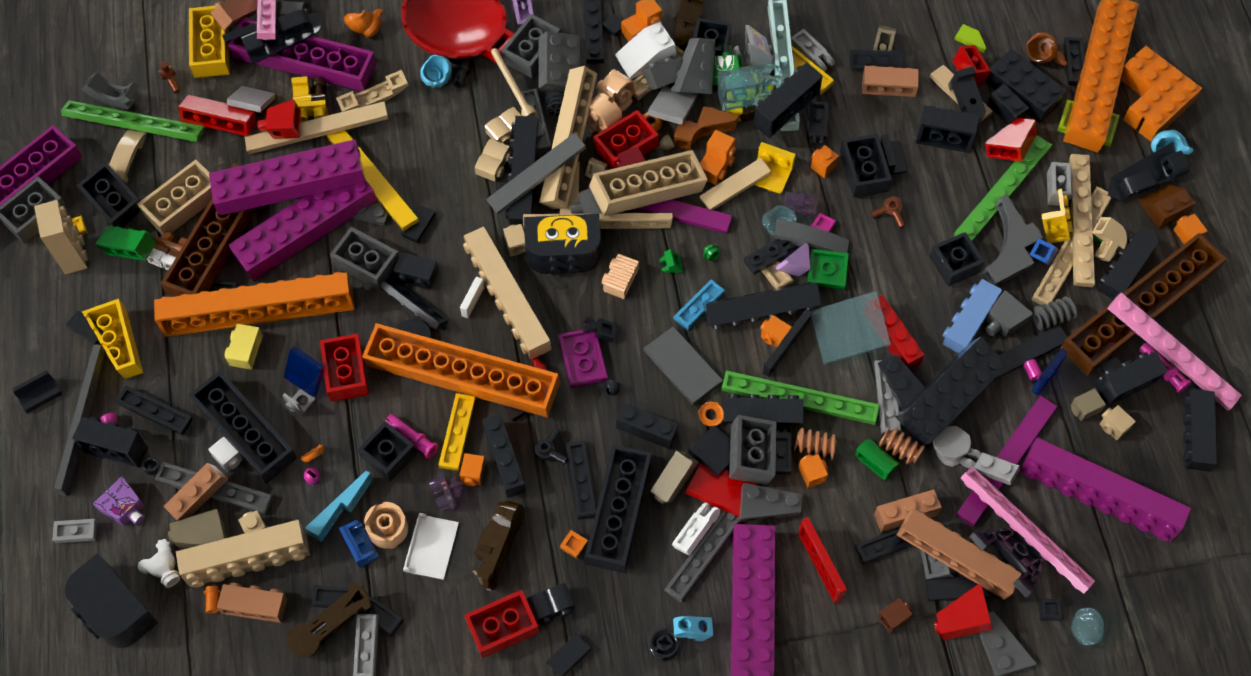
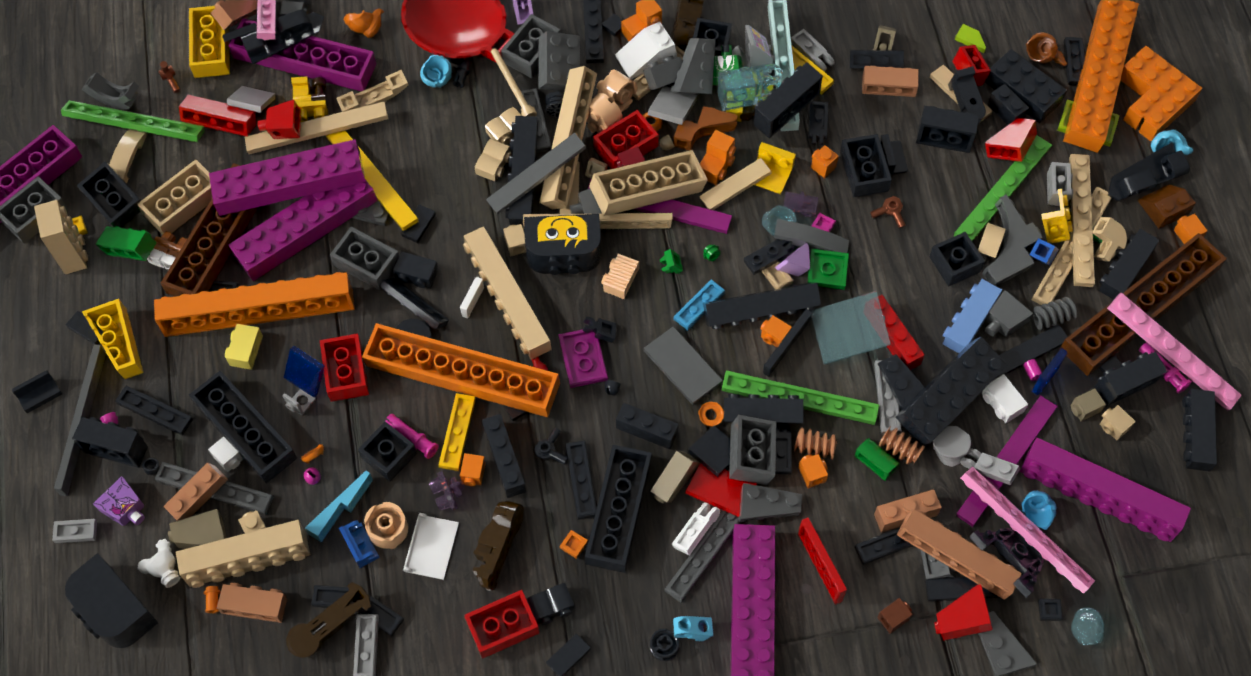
none -> tan brick [978,223,1006,258]
none -> white brick [982,374,1028,424]
none -> dark azure hair [1022,491,1057,530]

